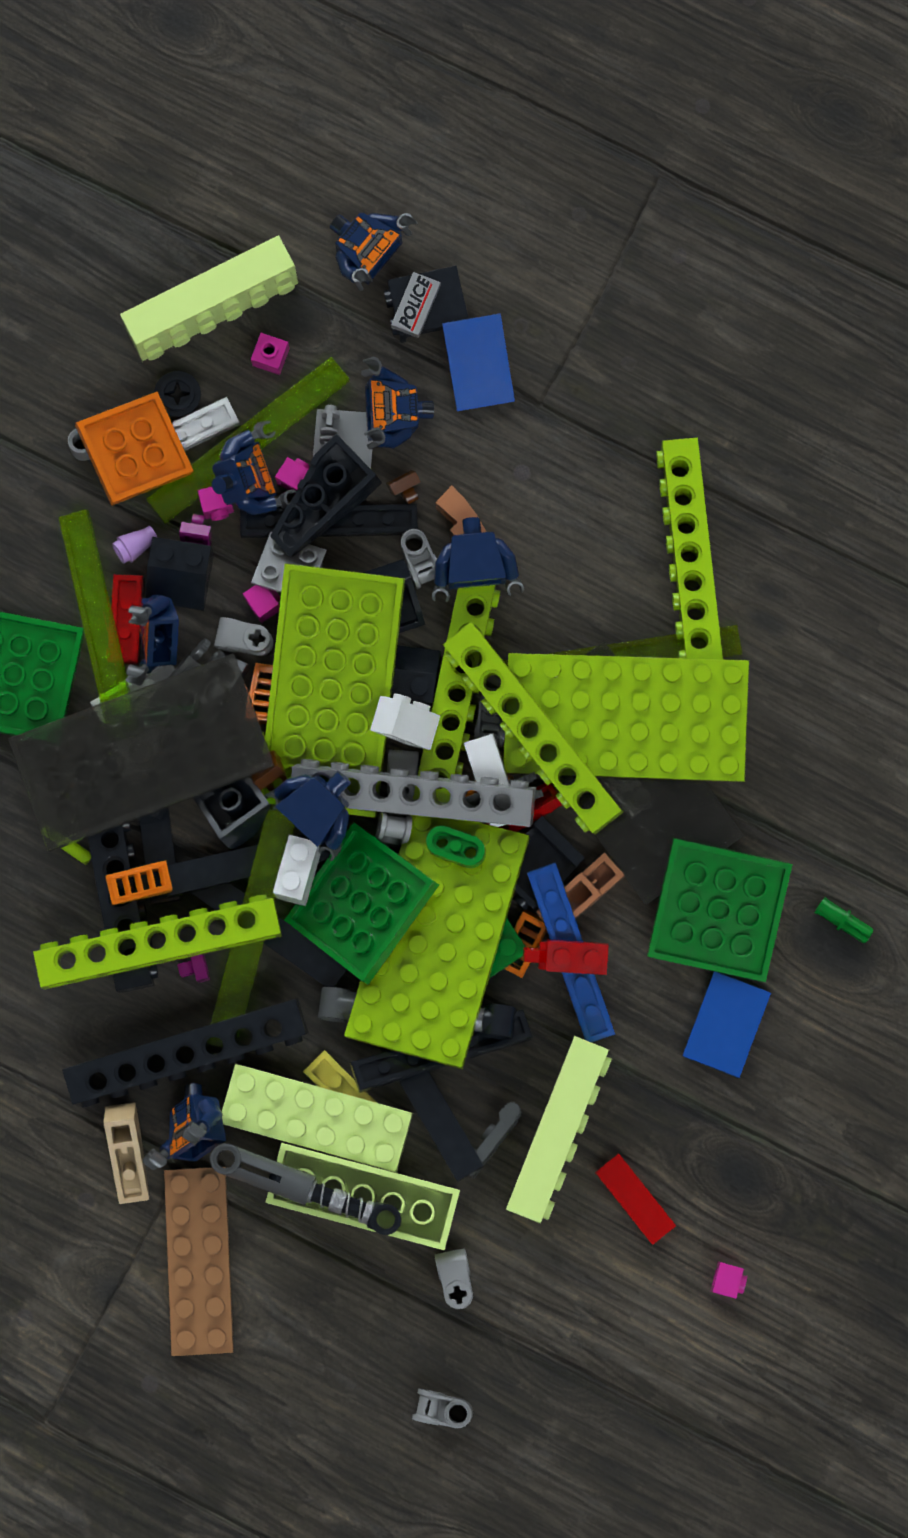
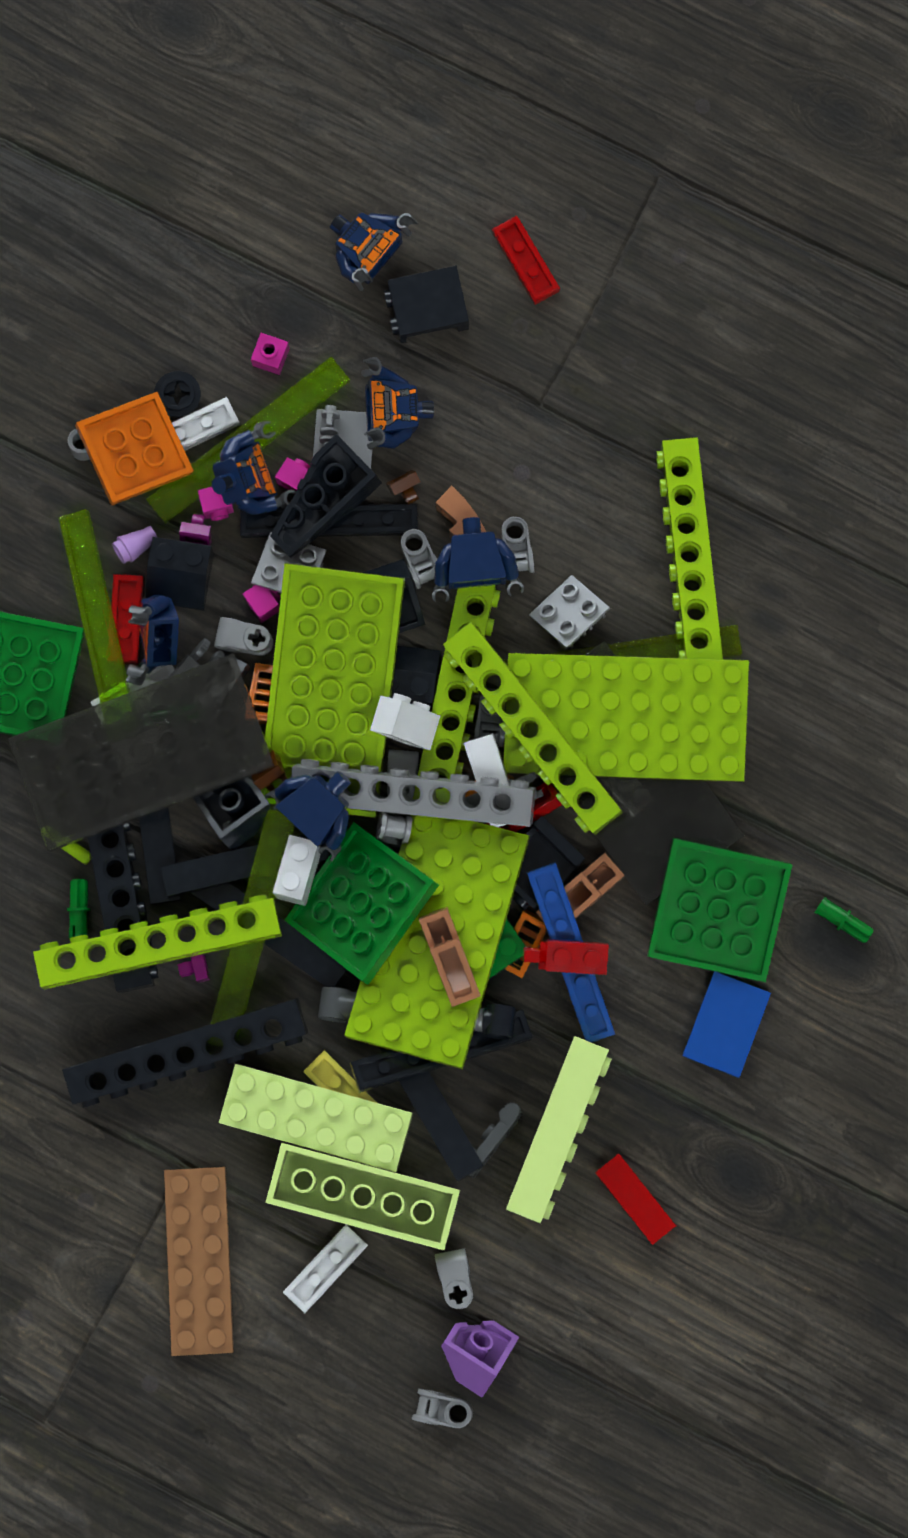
tan slope [104,1102,149,1204] -> none
orange slope [105,860,173,906] -> none
yellowish green brick [120,235,298,361] -> none
dark blue torso [143,1083,226,1170] -> none
piece [210,1143,402,1235] -> none
light grey tile [391,272,441,338] -> none
green plate [426,826,486,868] -> none
blue tile [442,313,515,411] -> none
dark pink plate [710,1262,747,1299] -> none
none -> green axle [67,879,91,938]
none -> white tile [283,1224,368,1313]
none -> nougat slope [419,907,481,1007]
none -> medium lavender slope [442,1320,519,1397]
none -> red tile [492,216,560,305]
none -> light grey piece [501,516,535,573]
none -> light grey hinge [529,575,610,651]

